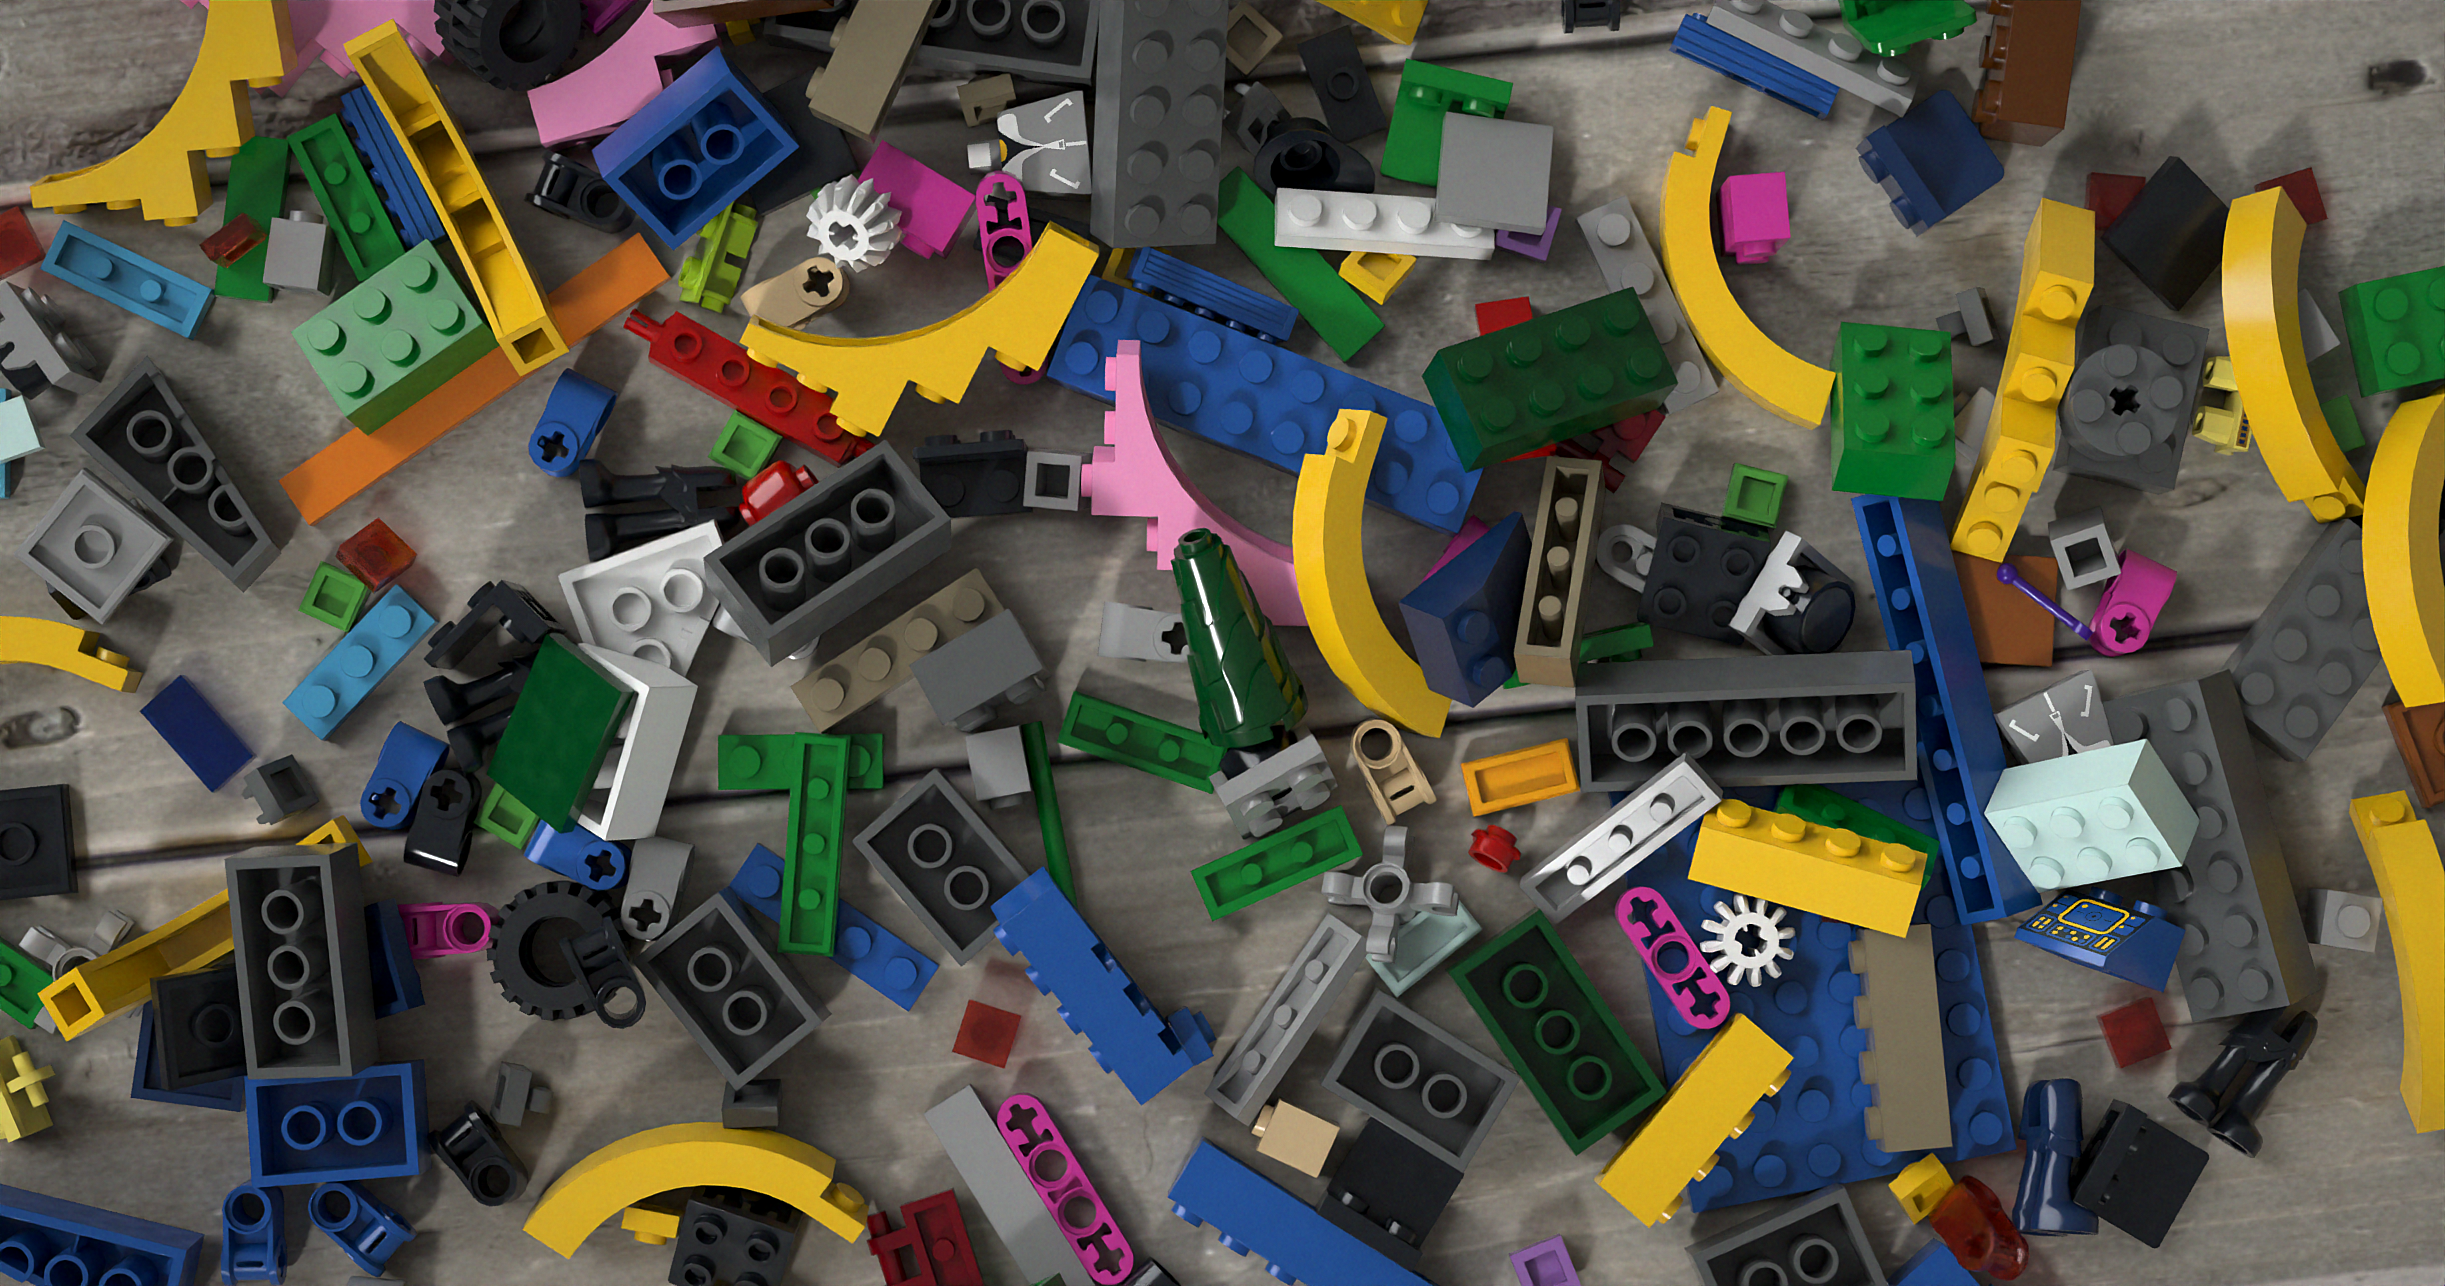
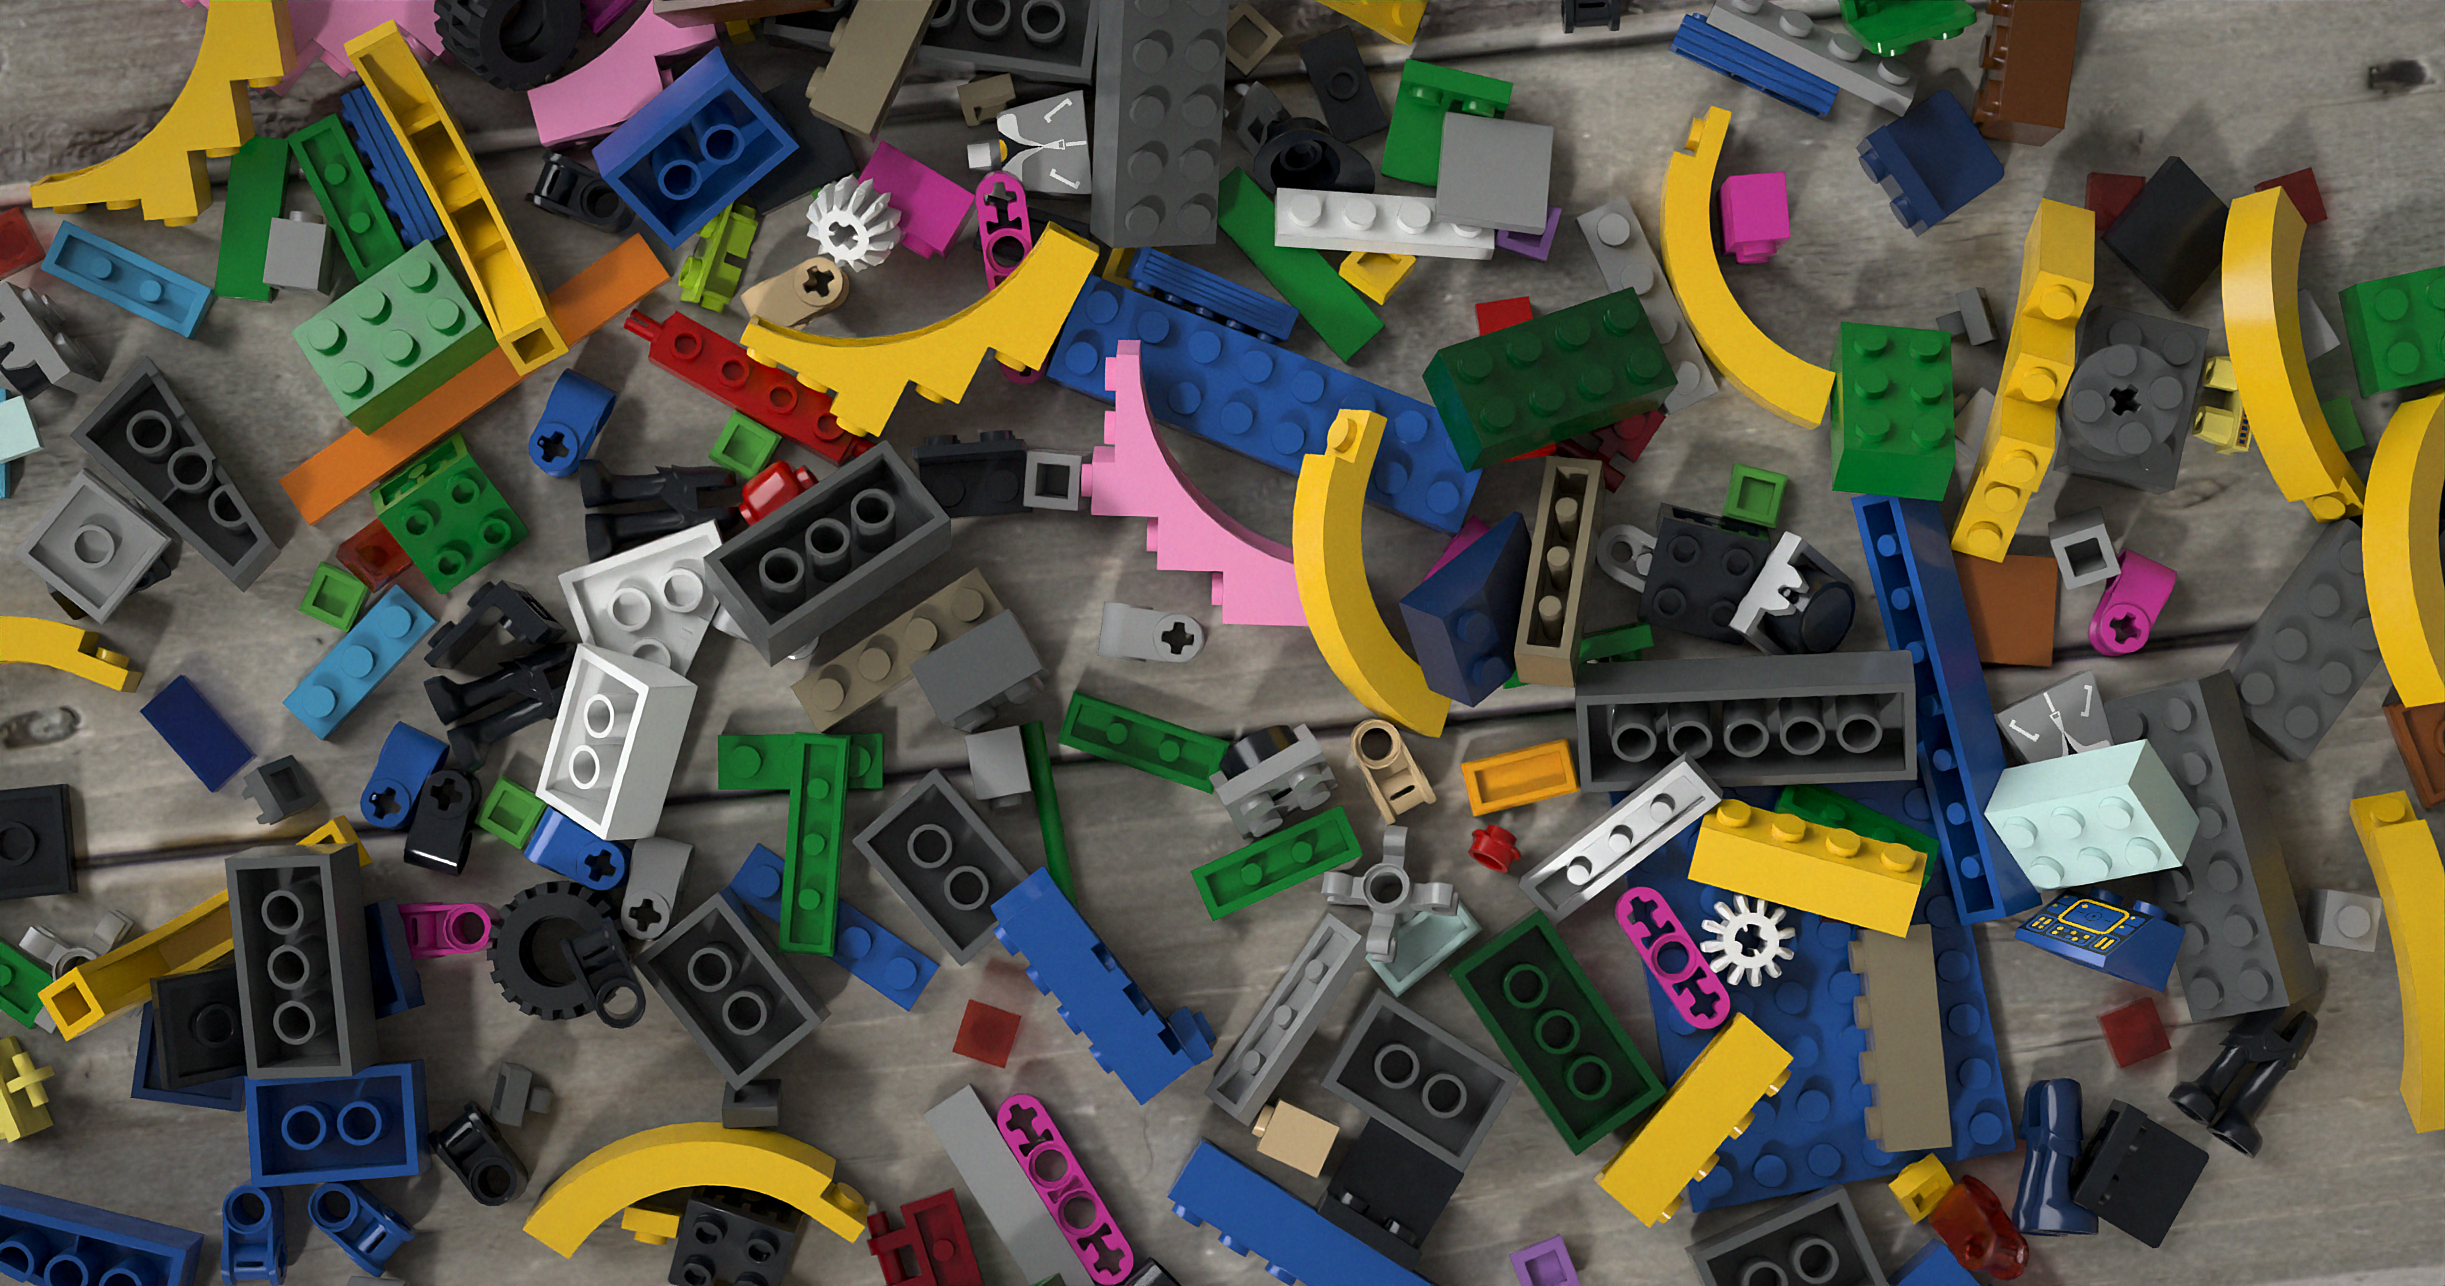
clear red tile [199,212,267,268] -> none
dark green tile [486,633,635,834] -> none
dark green cone [1171,528,1309,748] -> none
dark purple hinge [1996,563,2094,641] -> none
none -> green bracket [369,430,529,594]

